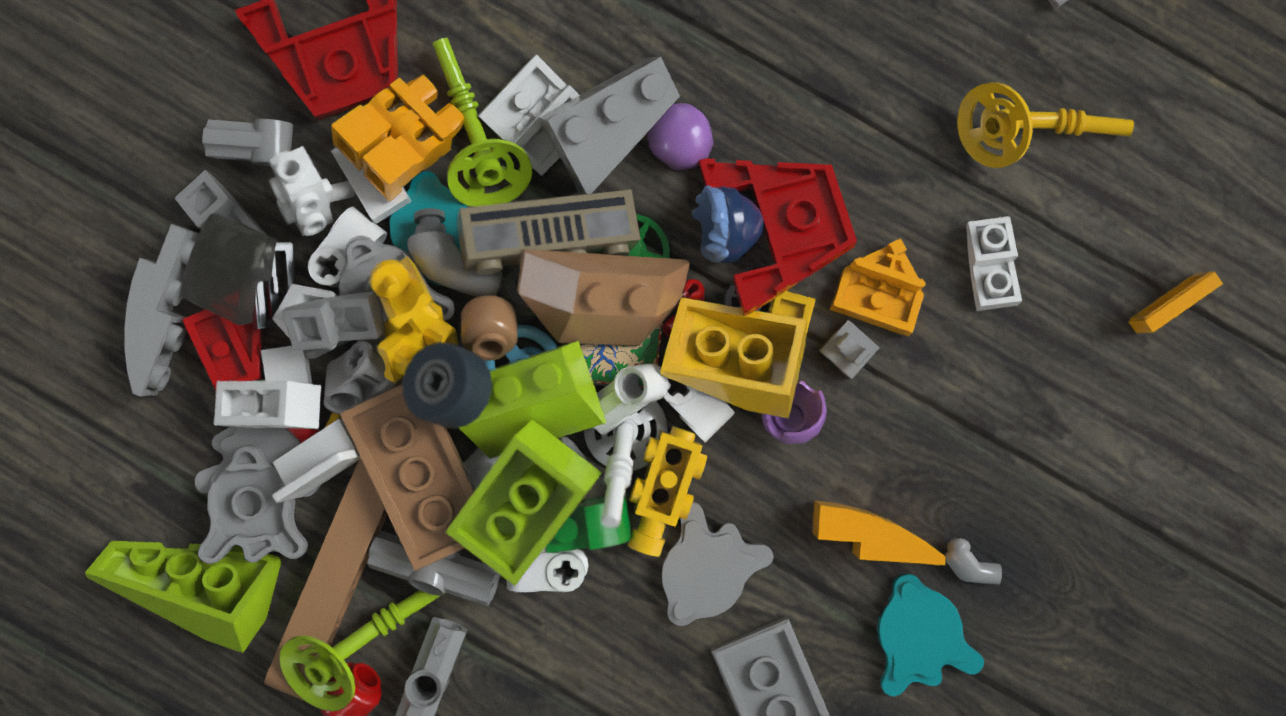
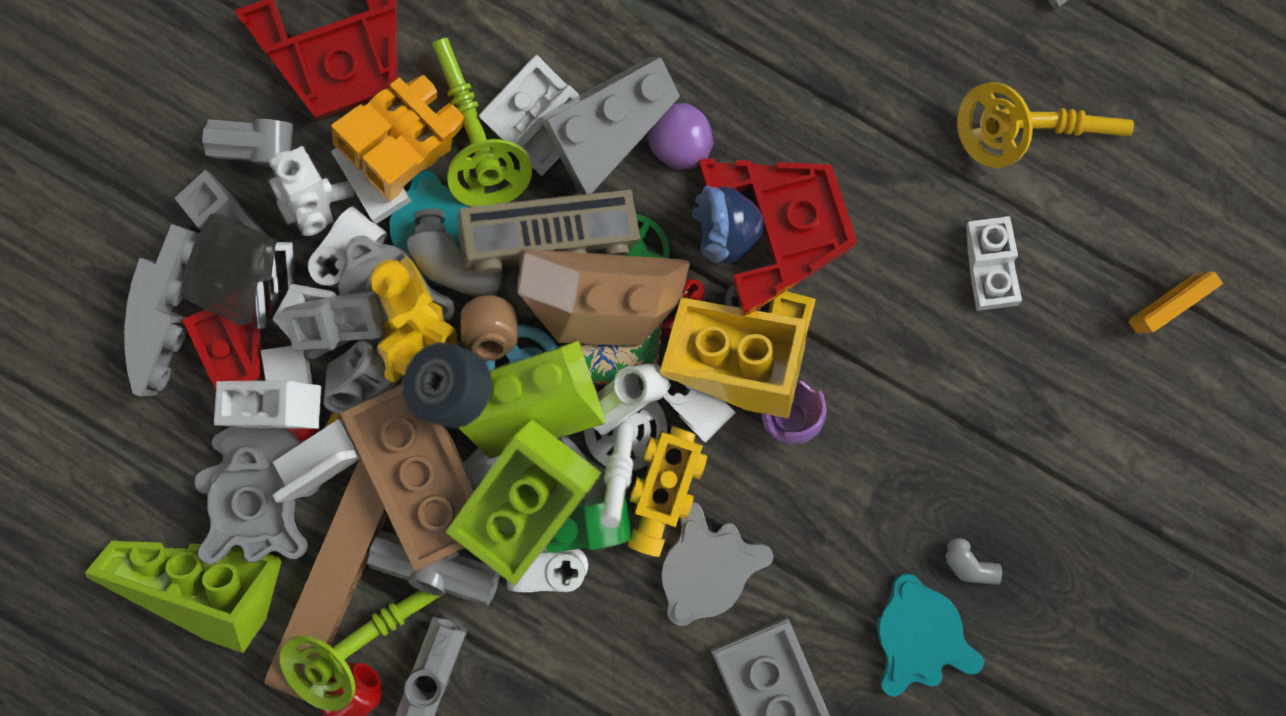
light orange slope [812,500,946,565] -> none
light grey tile [819,320,880,379] -> none
light orange slope [829,238,926,337] -> none

